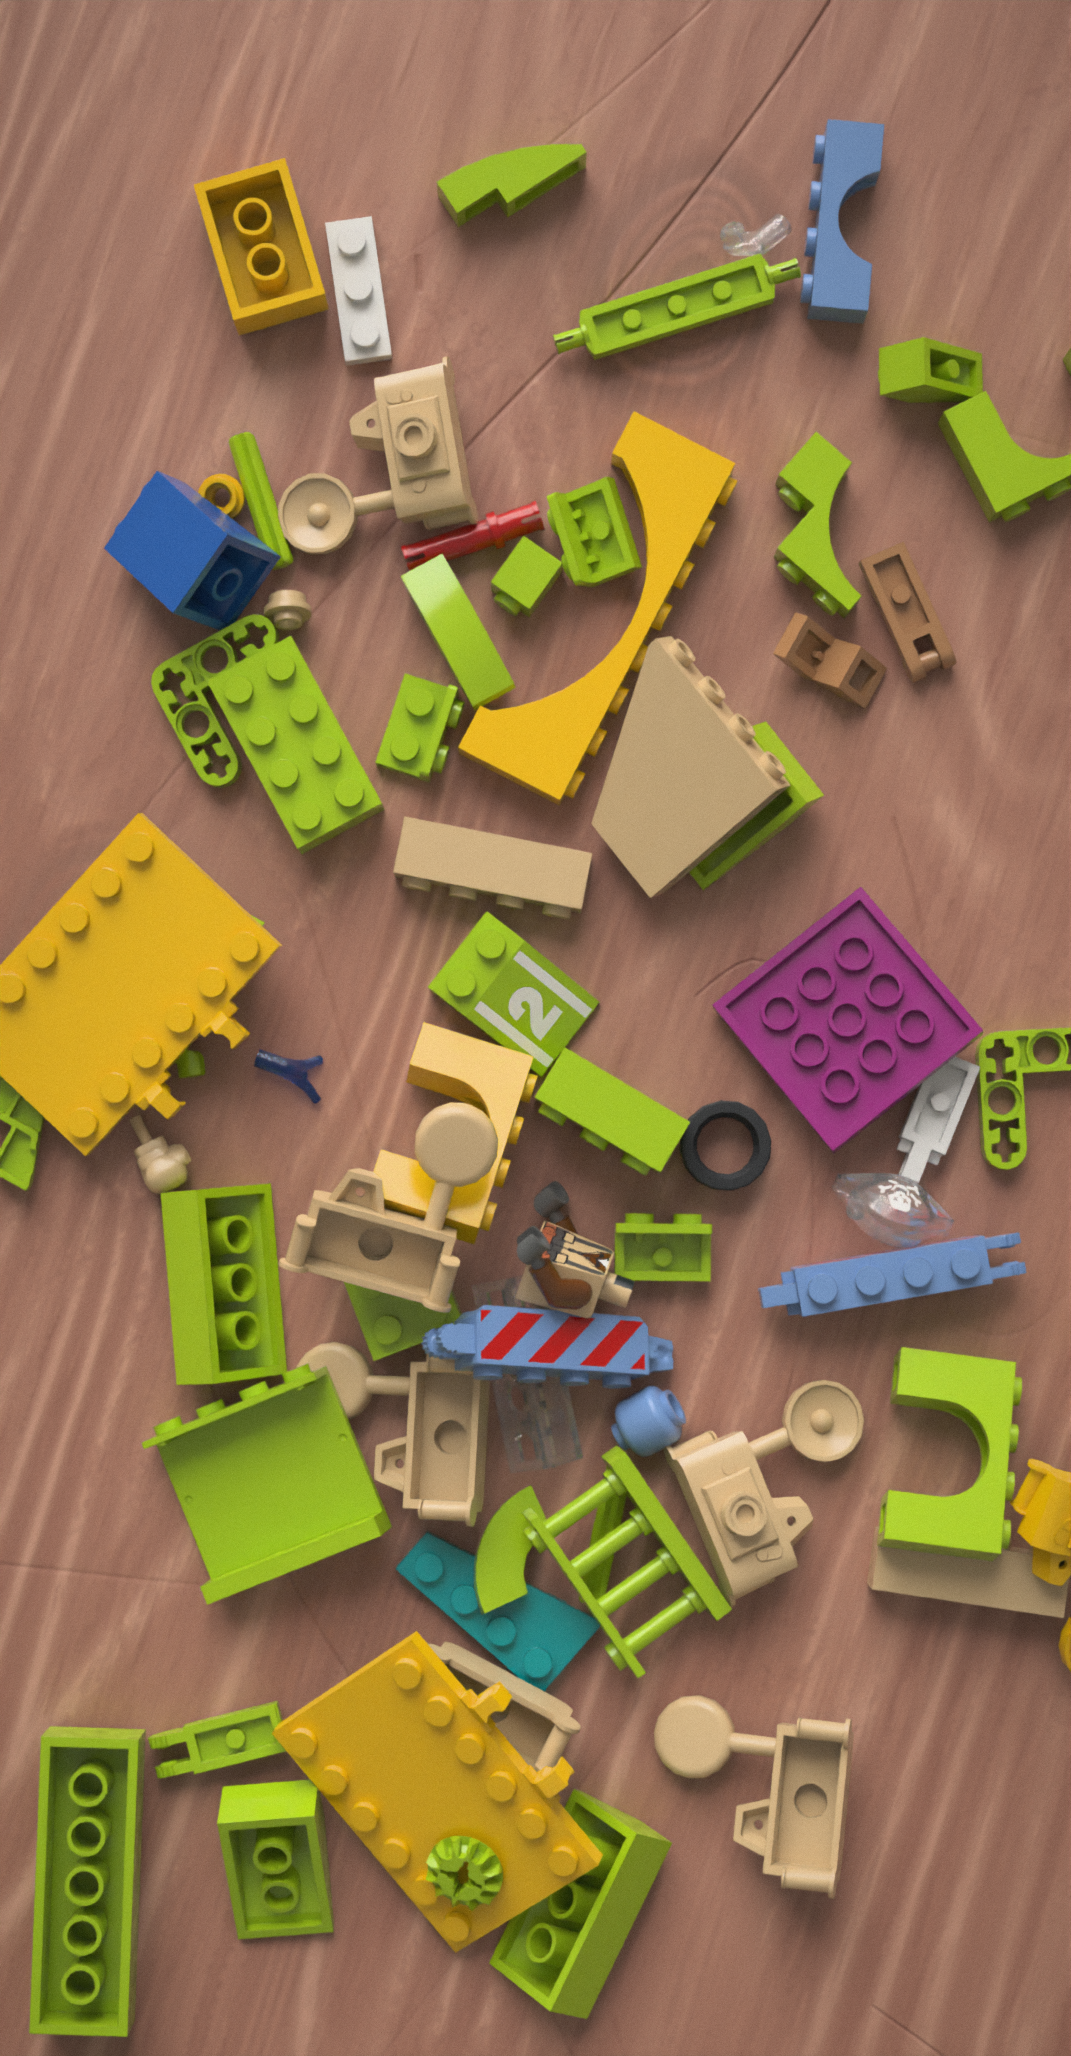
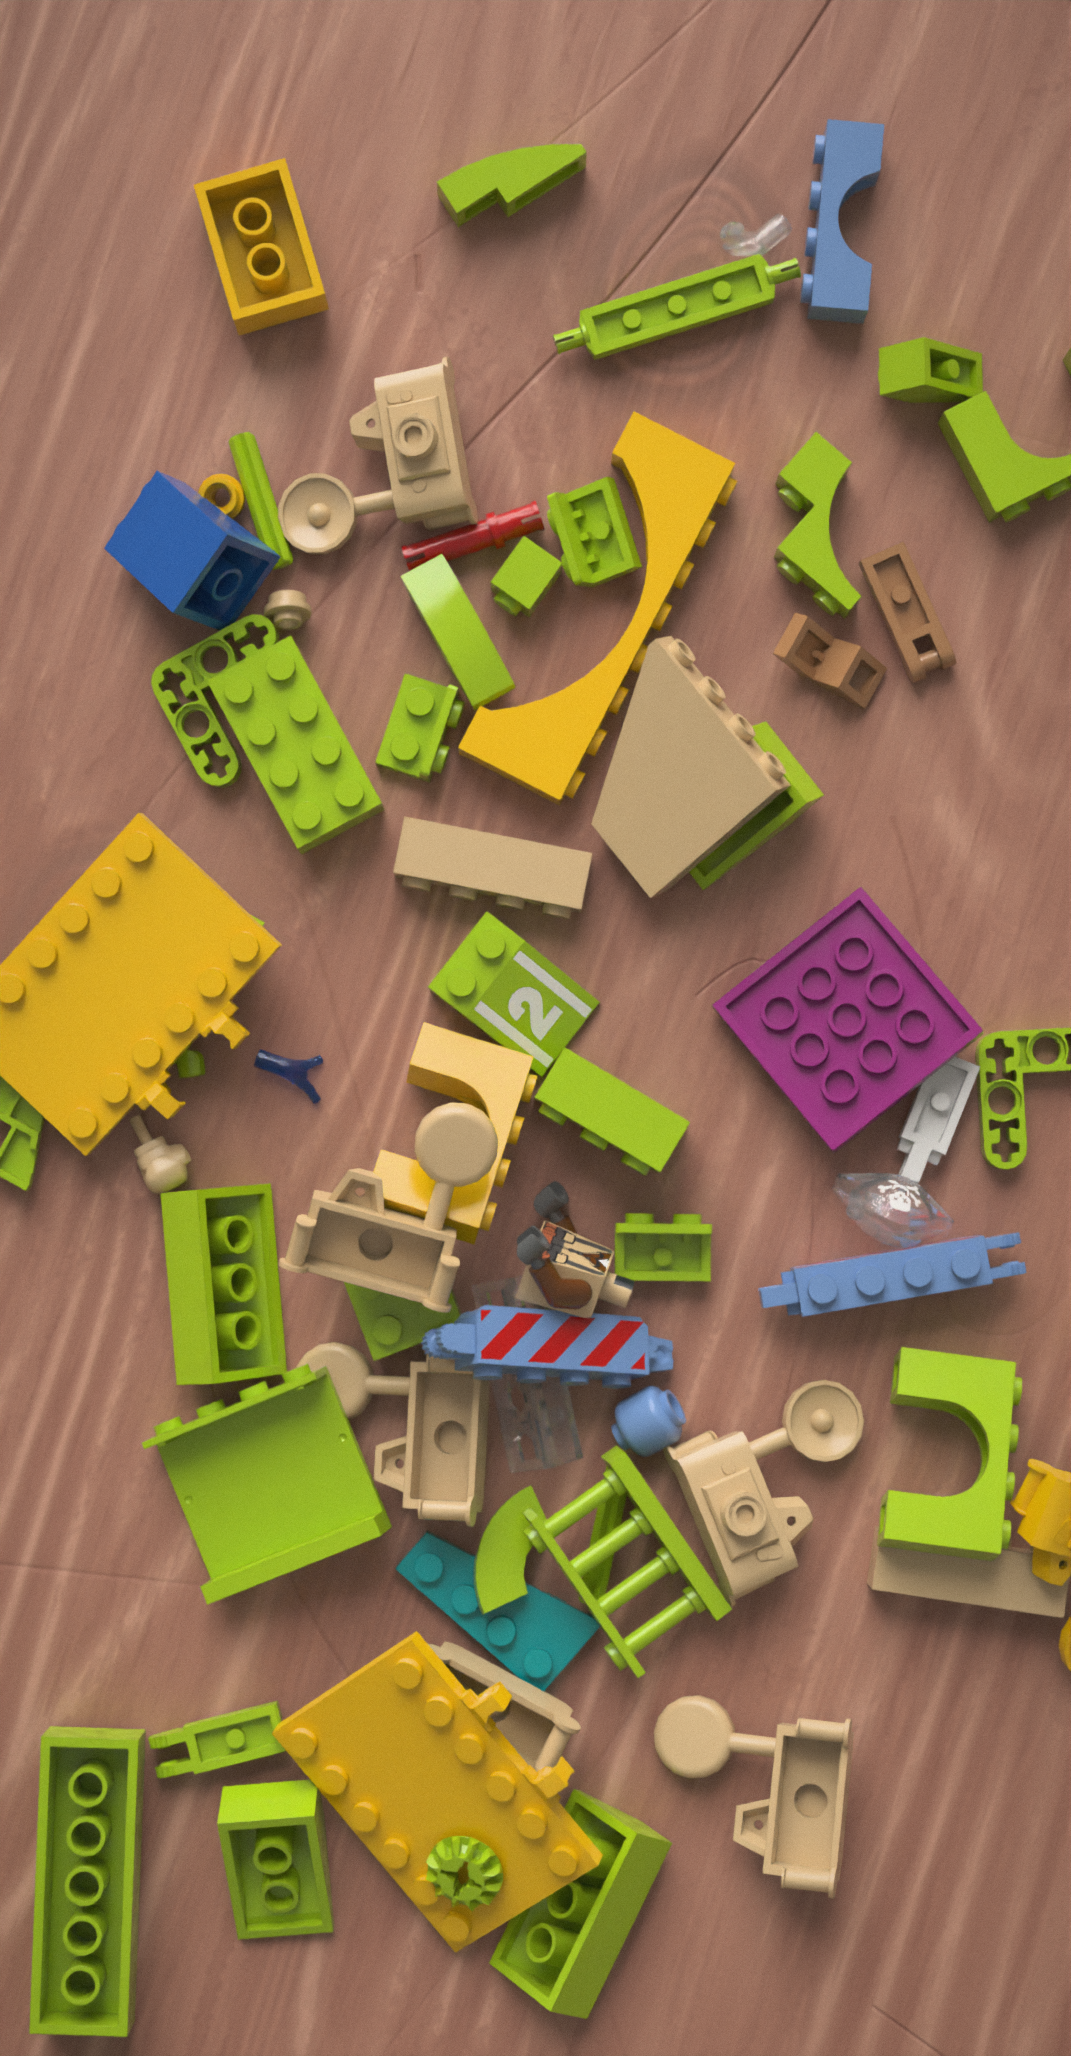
white plate [325,216,392,366] -> none
black tyre [679,1100,771,1191] -> none

